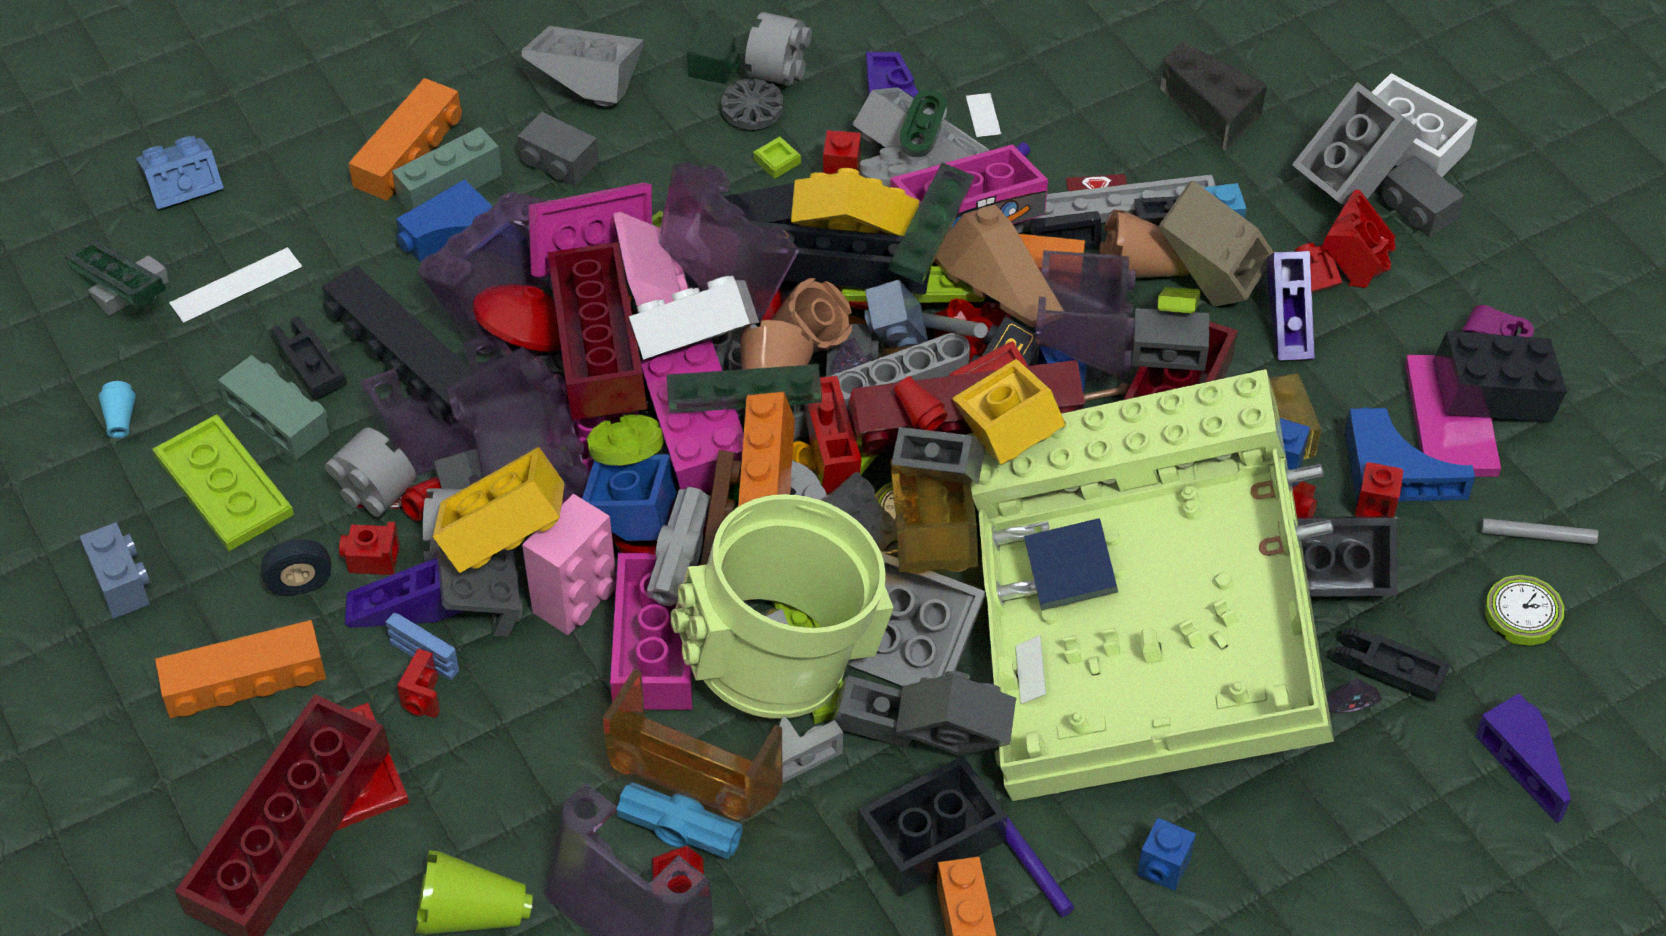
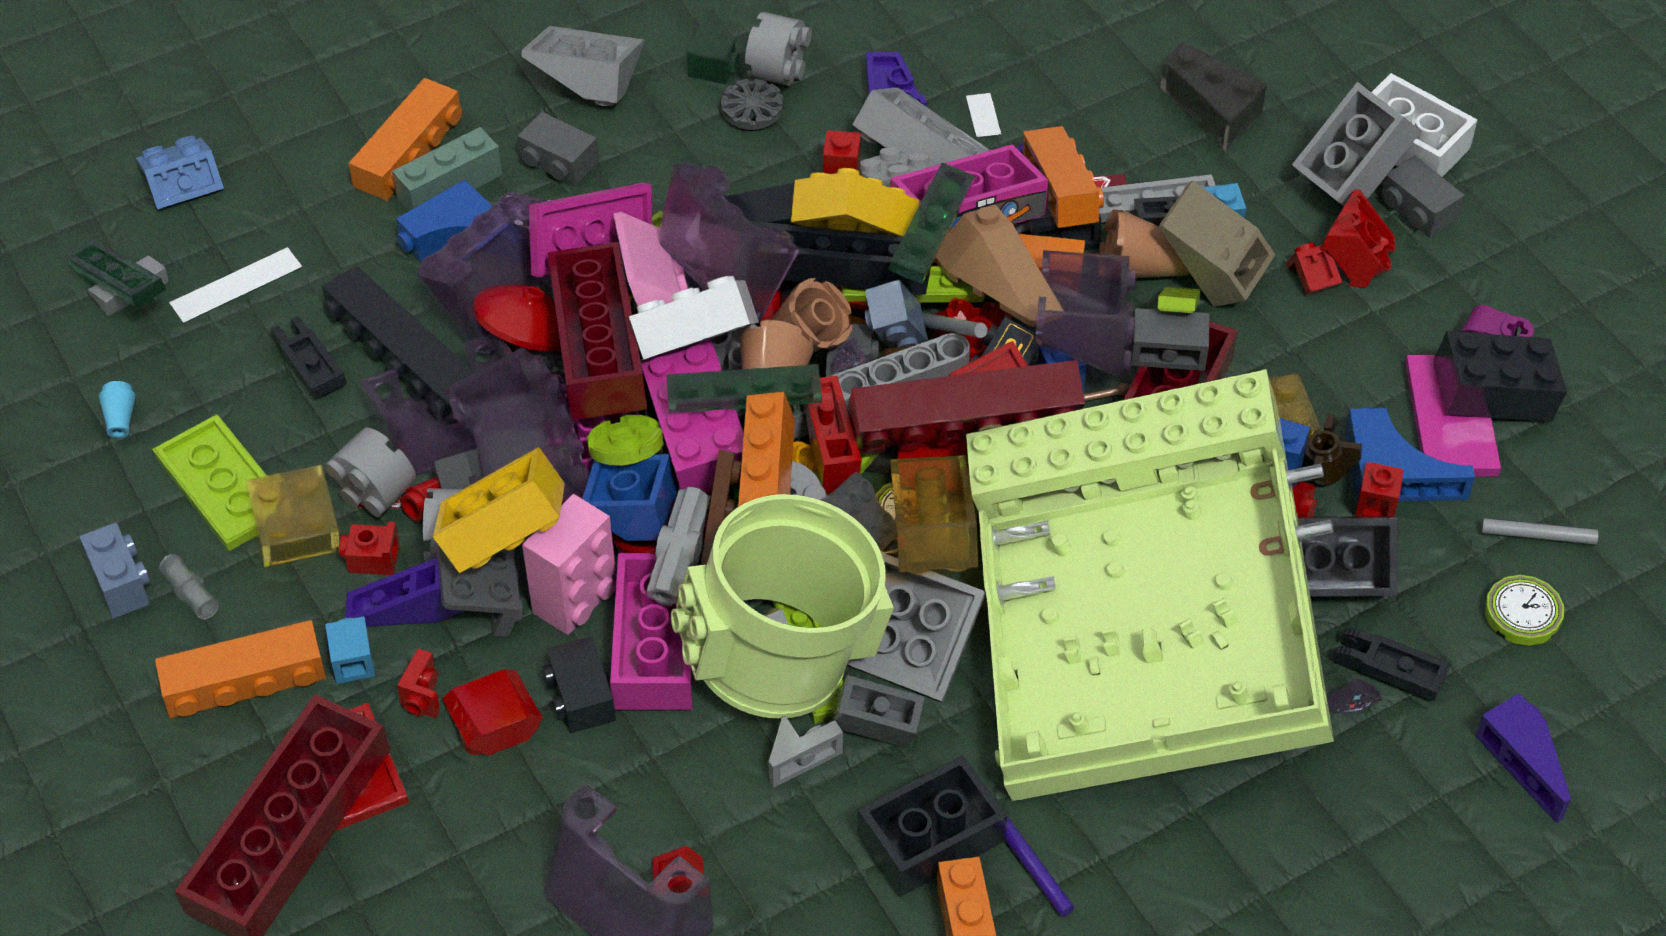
sand green brick [218,355,330,460] -> none
black bush [261,539,331,596] -> none
medium blue tile [386,613,459,681] -> none
lime cone [415,850,533,935] -> none
clear orange windscreen [603,668,783,820] -> none
dark azure piece [616,782,743,859] -> none
lime tile [753,137,801,179] -> none
dark grey brick [892,427,985,484] -> none
red cone [893,376,948,431] -> none
dark grey brick [896,671,1016,756] -> none
dark green plate [900,89,947,157] -> none
yellow slope [952,359,1066,465] -> none
white sticker [1016,635,1046,704] -> none
dark blue tile [1024,518,1118,610] -> none
blue brick [1137,818,1196,891] -> none
slope [1267,251,1315,361] -> none
none -> clear pin [159,554,219,620]
none -> clear yellow brick [246,465,339,567]
none -> dark azure brick [325,617,376,684]
none -> red slope [442,669,543,756]
none -> black brick [542,636,616,734]
none -> orange brick [1023,126,1104,228]
none -> dark brown brick [1302,413,1362,485]

